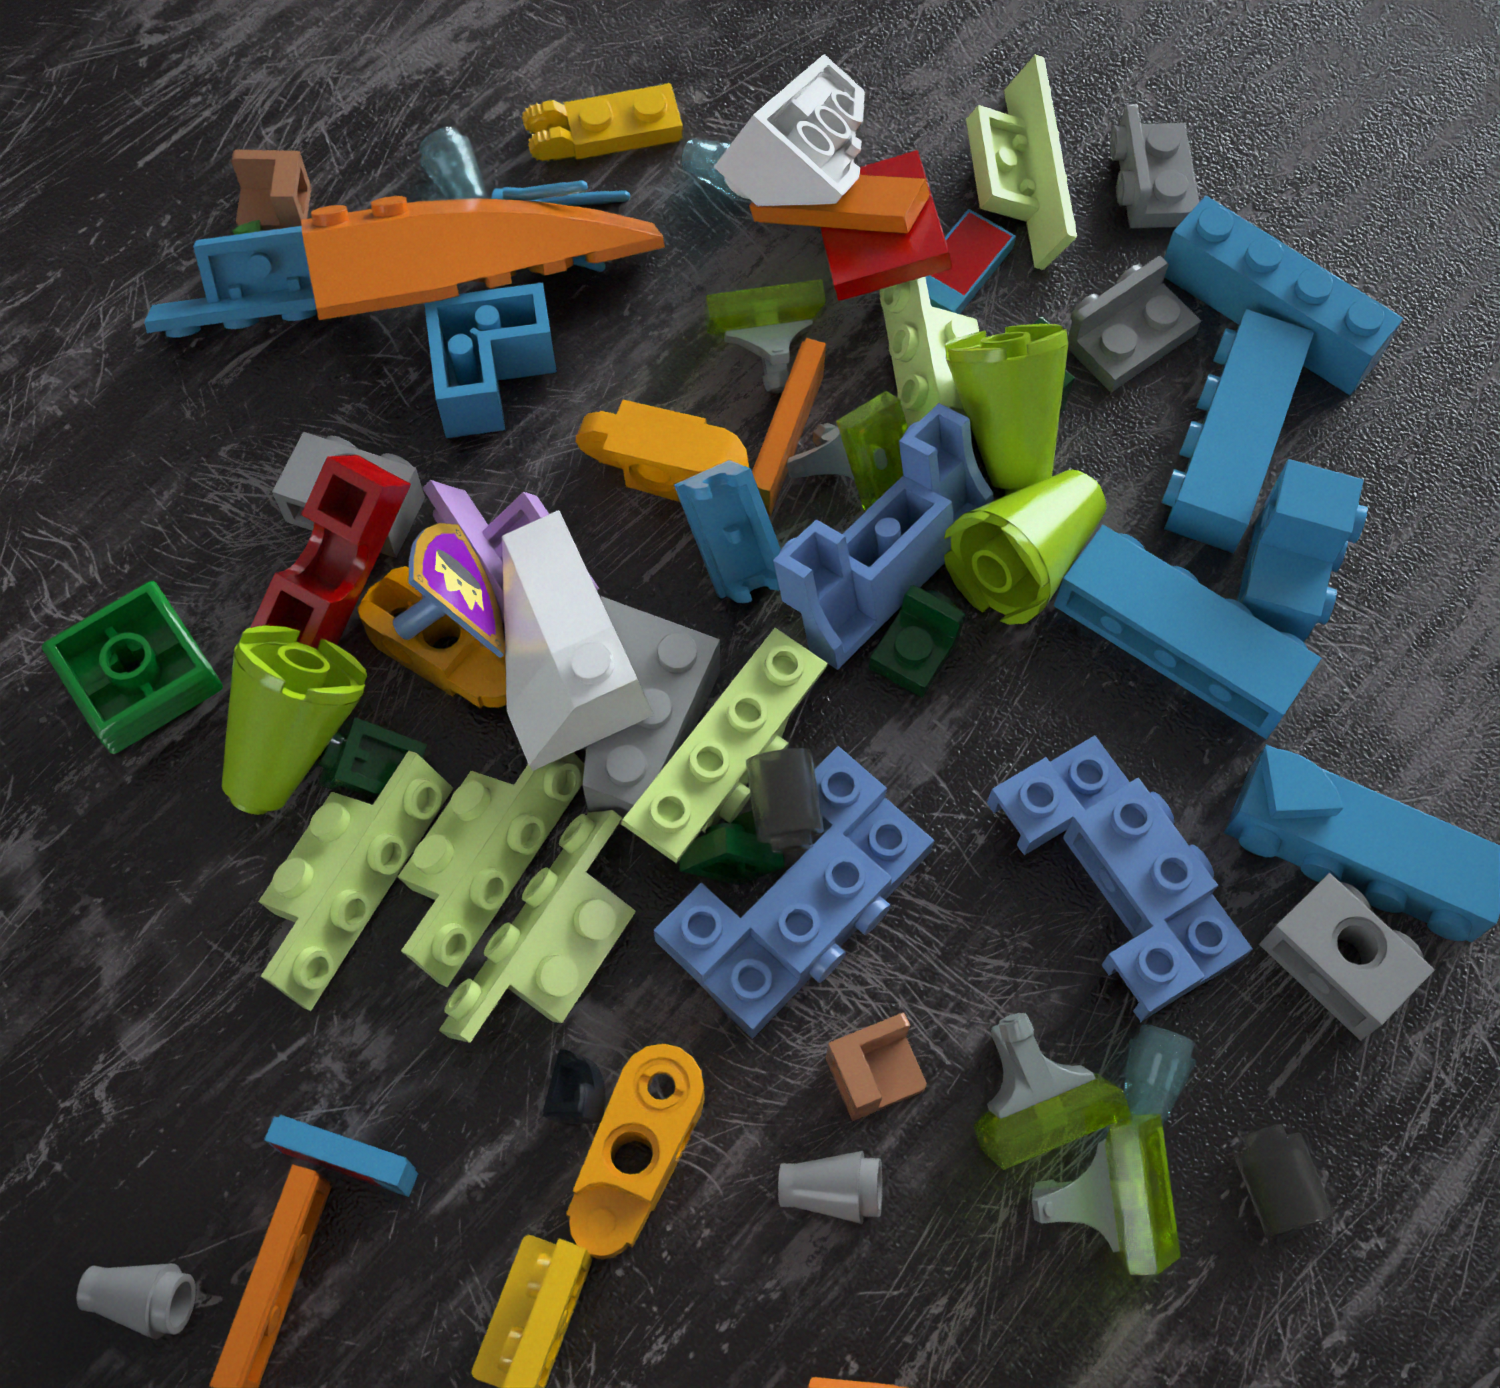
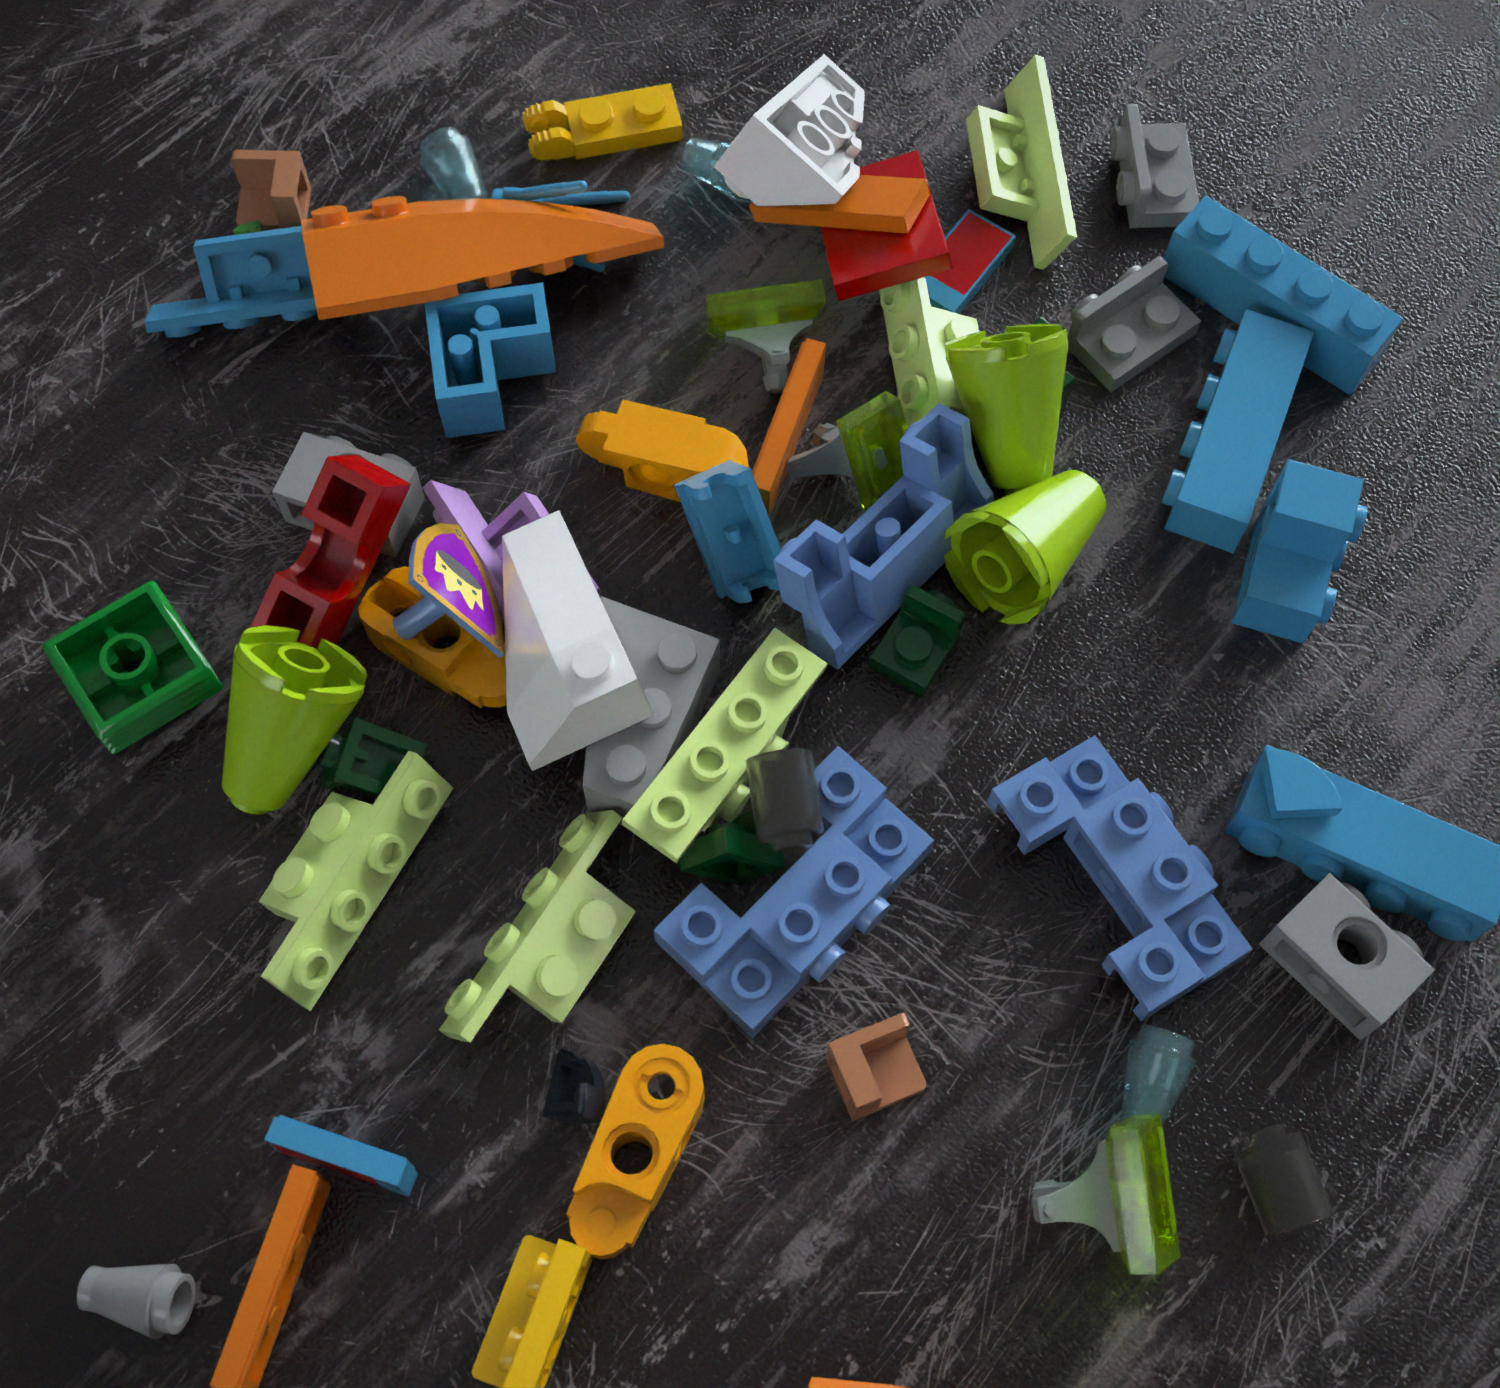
yellowish green bracket [398,752,585,987] -> none
light grey cone [778,1151,882,1224] -> none
piece [973,1013,1131,1170] -> none
dark azure brick [1053,525,1322,740] -> none

